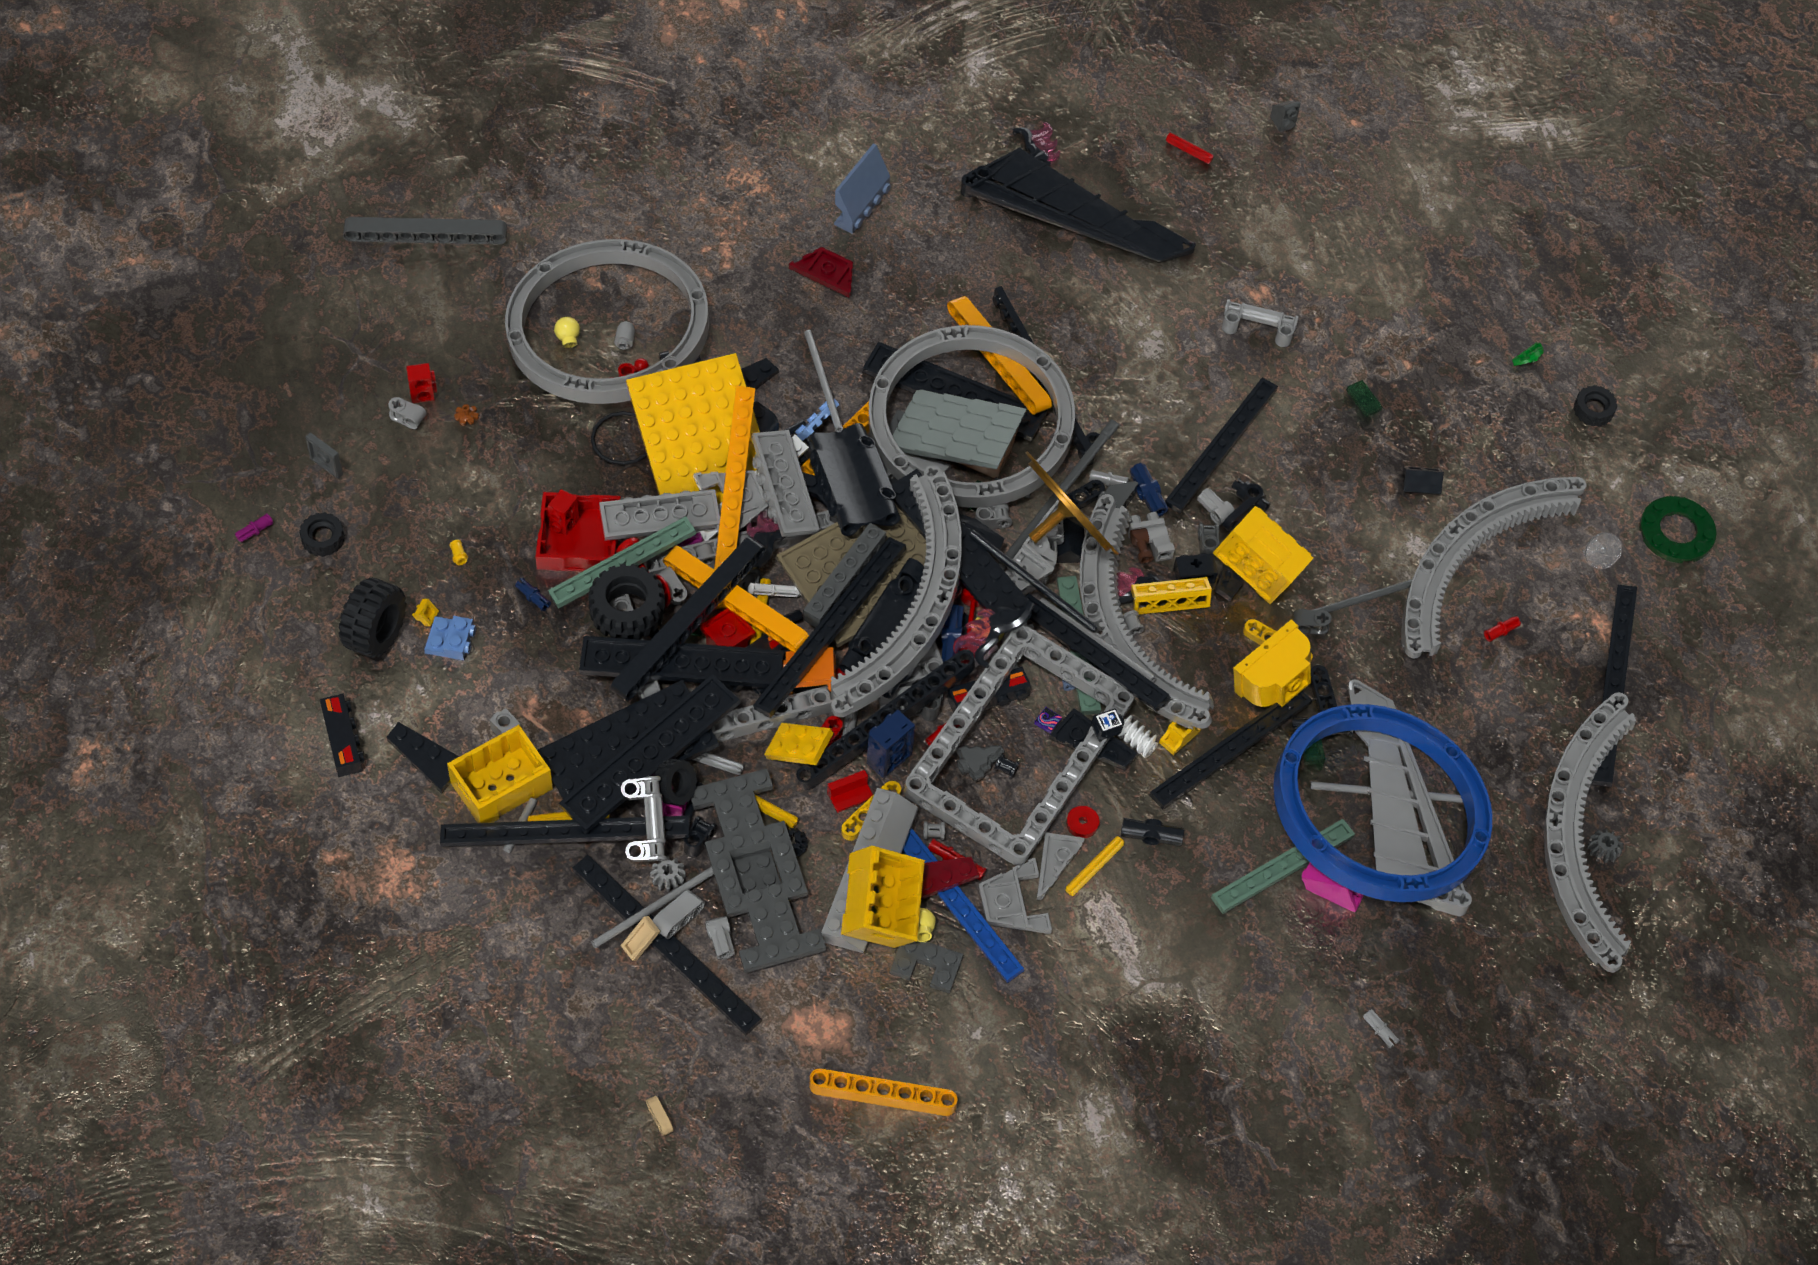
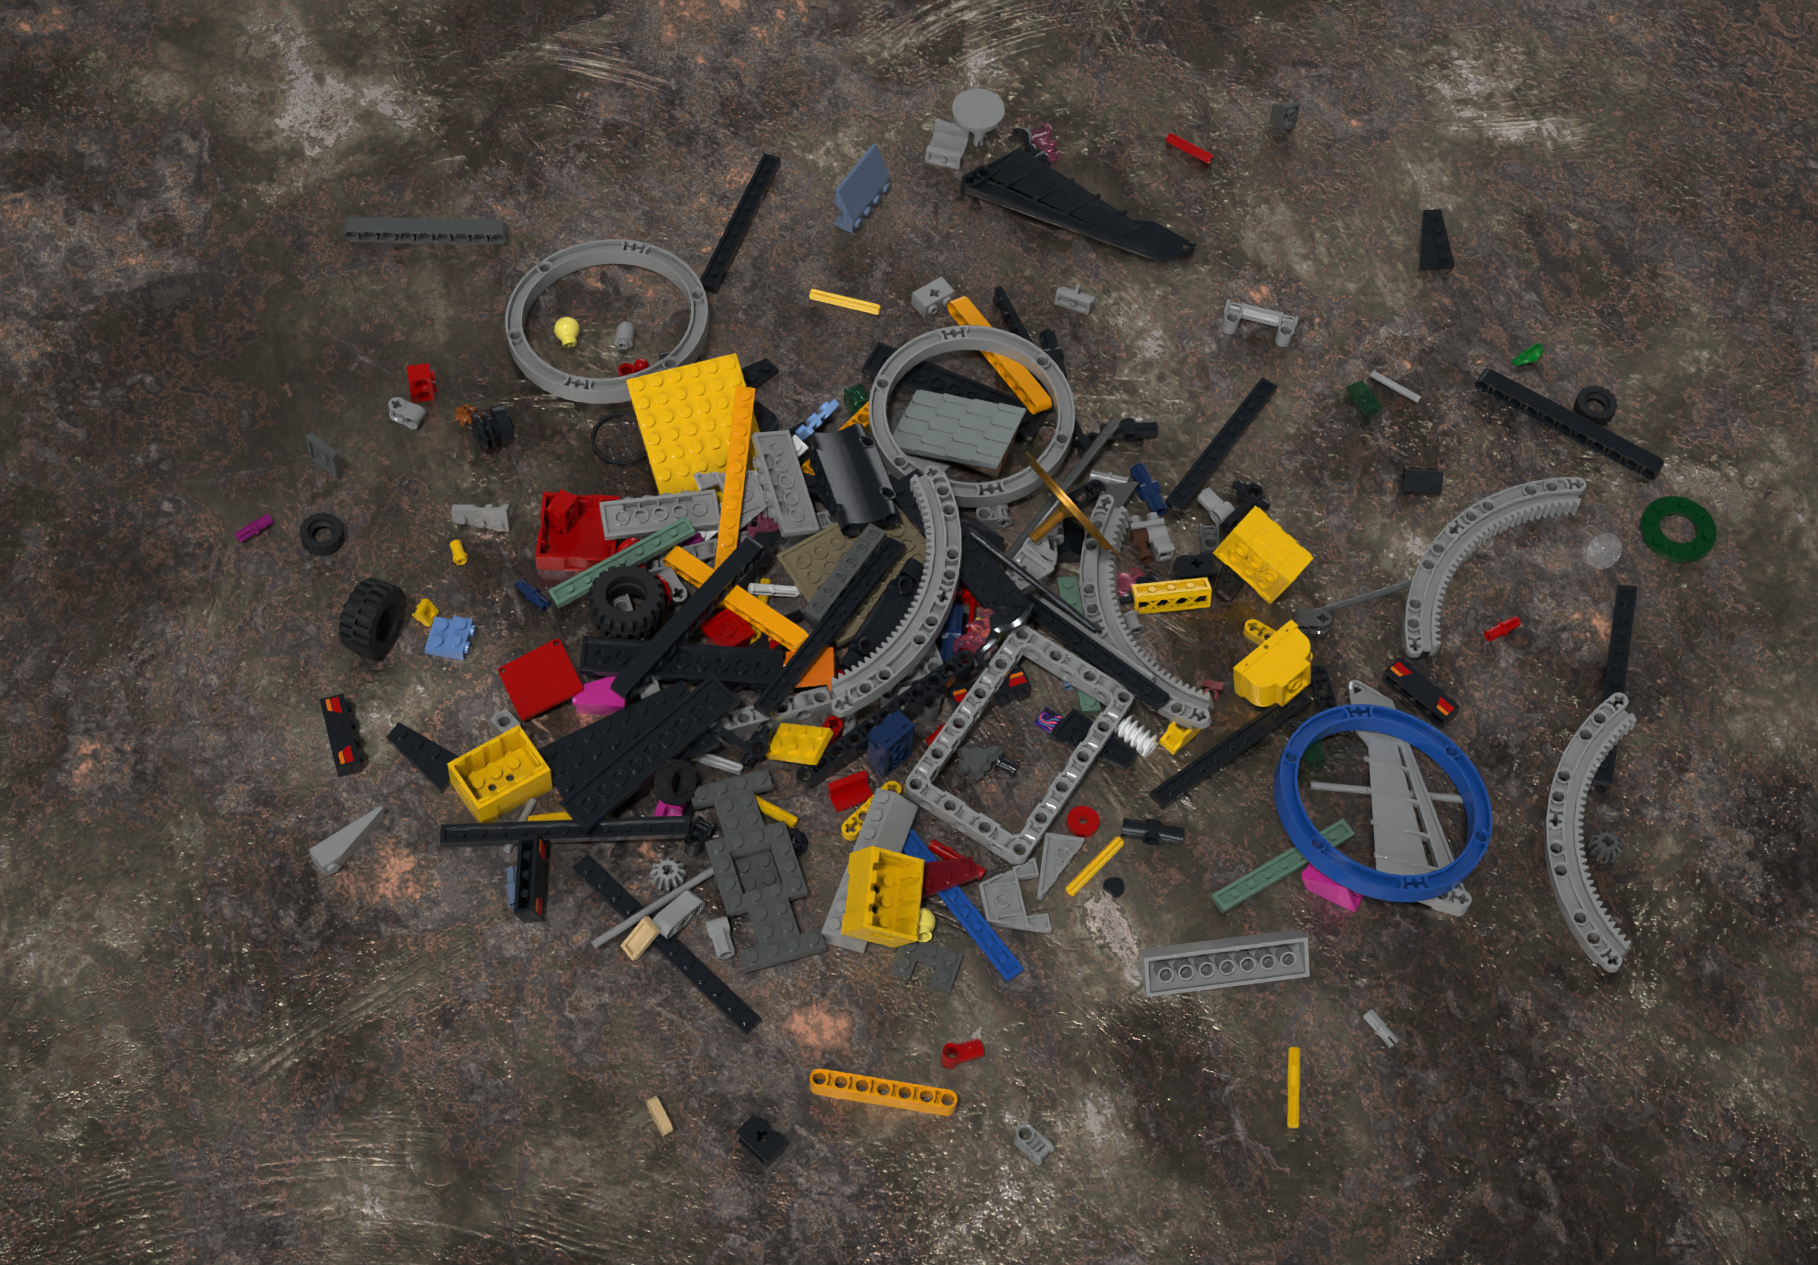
light grey piece [621,776,667,862] -> none
dark red wing [789,247,853,297] -> none
light grey piece [804,329,843,432] -> none
light grey bush [923,821,945,840] -> none
black brick [1091,708,1124,741] -> none
none -> light grey slope [309,806,385,876]
none -> light grey wing [451,504,511,532]
none -> black wheel [470,403,515,451]
none -> red piece [498,639,584,721]
none -> sand blue axle [505,866,517,908]
none -> black brick [514,834,548,924]
none -> dark pink slope [573,676,627,716]
none -> black plate [700,153,781,293]
none -> black piece [710,723,774,768]
none -> black brick [735,1114,785,1168]
none -> yellow axle [809,289,881,315]
none -> clear green brick [844,384,869,416]
none -> light grey brick [911,277,955,318]
none -> light grey panel [925,120,969,170]
none -> red piece [940,1038,984,1069]
none -> light grey piece [952,88,1005,147]
none -> light grey piece [1013,1123,1055,1166]
none -> black piece [1039,329,1067,378]
none -> light grey panel [1054,283,1095,315]
none -> black piece [1100,418,1158,443]
none -> black piece [1103,877,1124,898]
none -> light grey slope [1138,929,1310,997]
none -> dark red tile [1202,678,1224,699]
none -> yellow axle [1287,1047,1300,1129]
none -> light grey bar [1370,370,1422,403]
none -> black brick [1381,657,1460,730]
none -> black wing [1418,209,1455,271]
none -> black beam [1475,368,1664,480]

